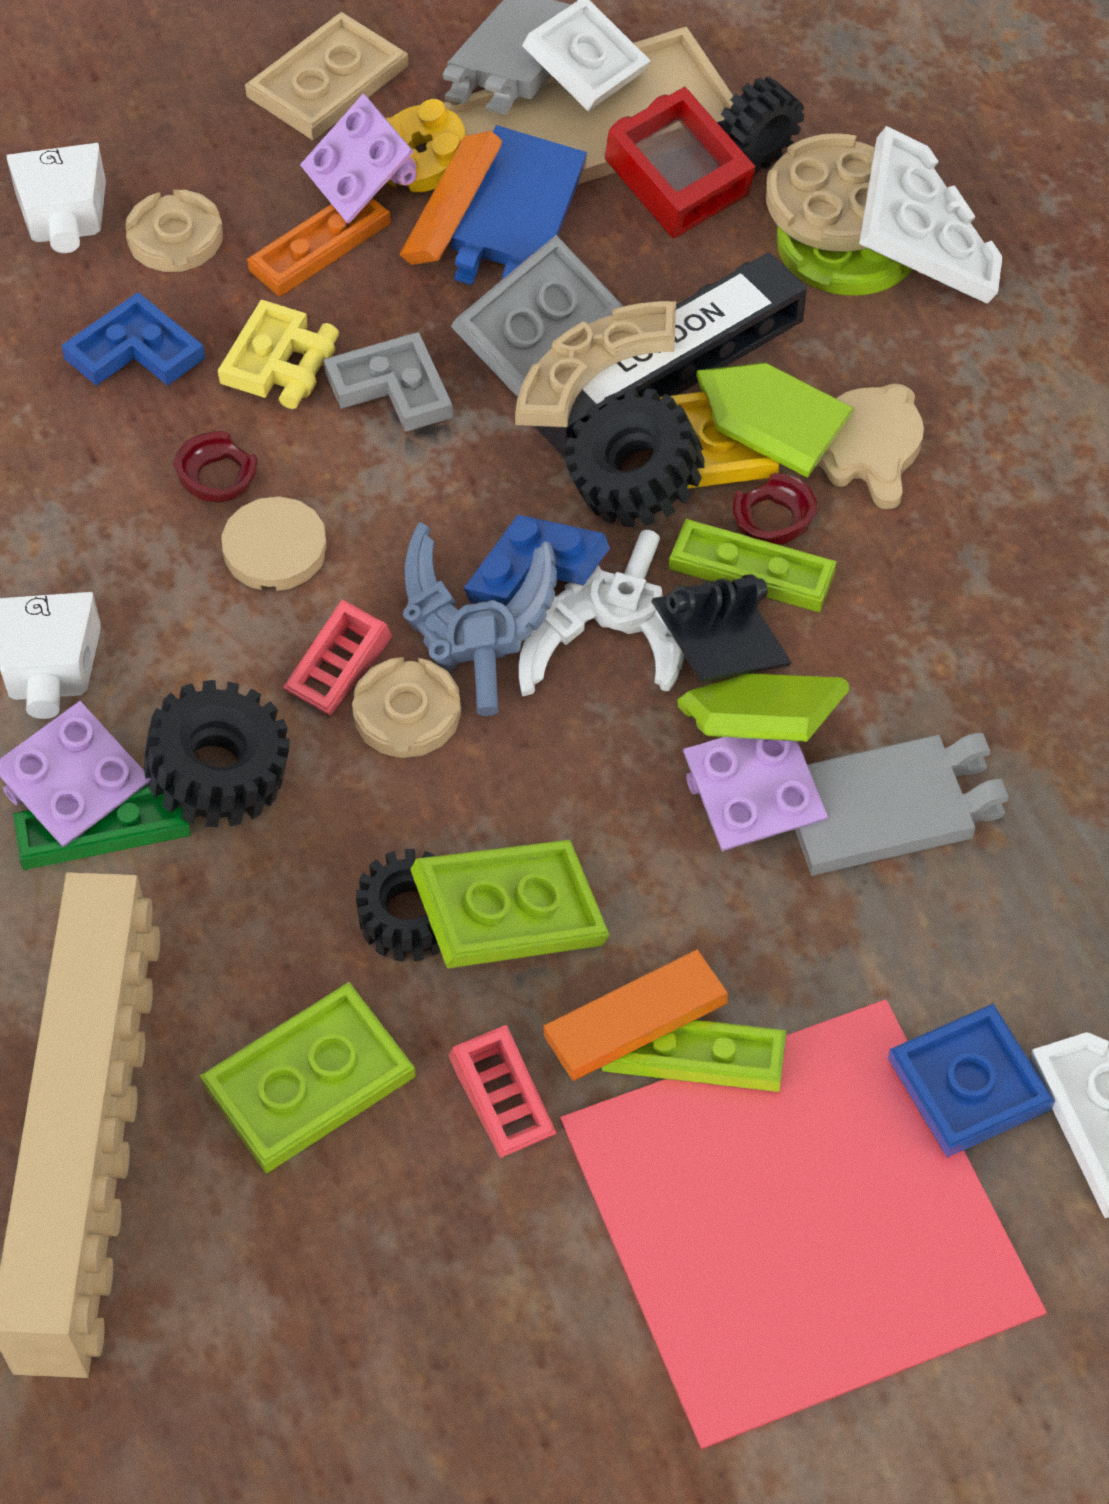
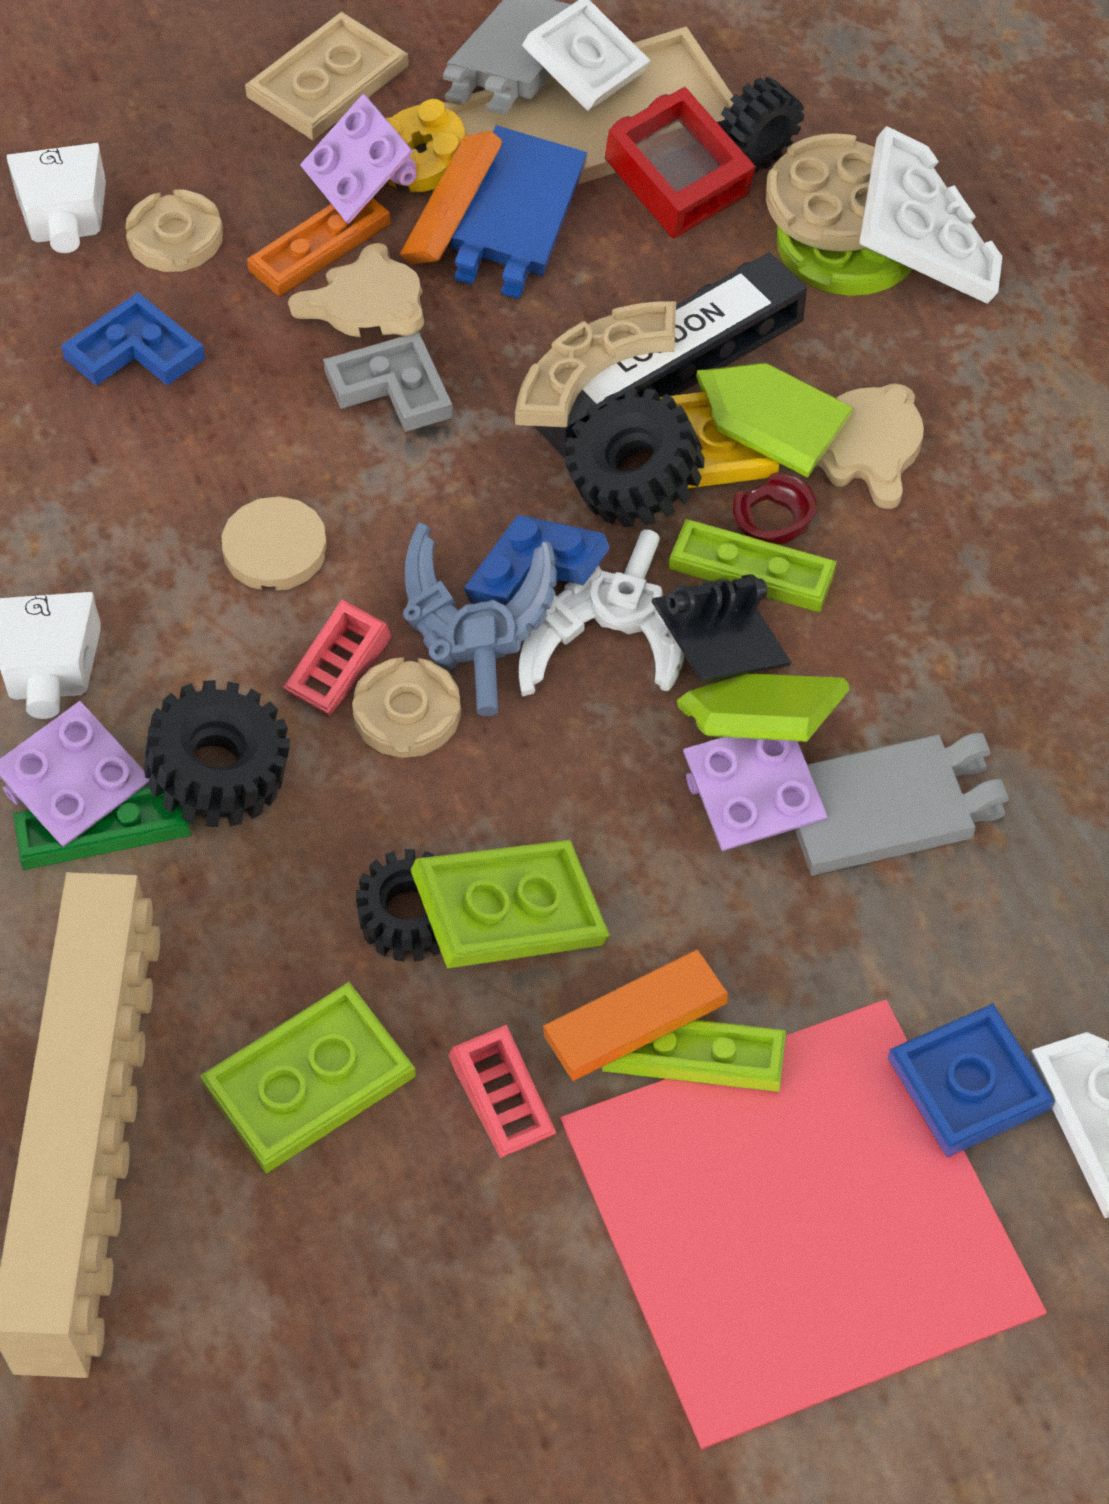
dark red piece [173,431,257,503] -> none
light yellow plate [218,300,339,409] -> none
light grey tile [451,235,624,397] -> none
none -> tan tile [288,243,424,337]

